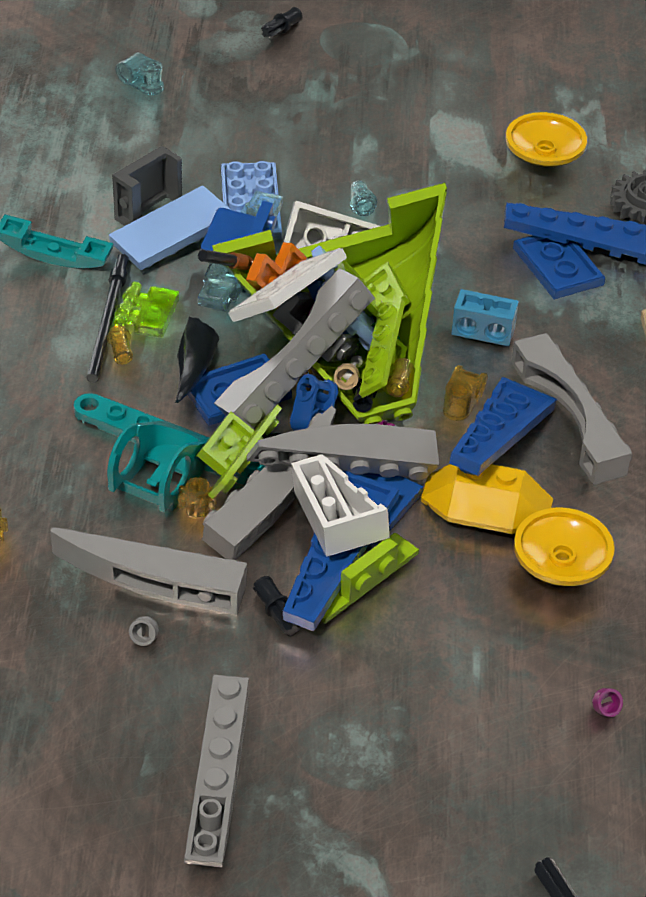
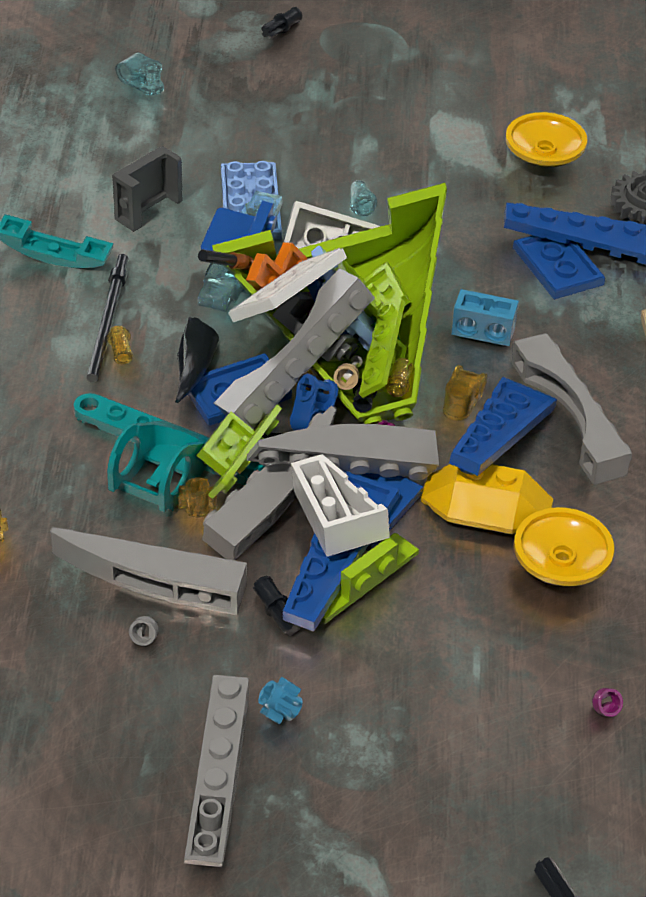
light blue tile [109,185,231,270] -> none
clear neon green plate [114,282,179,338] -> none
none -> dark azure gear [258,677,303,724]

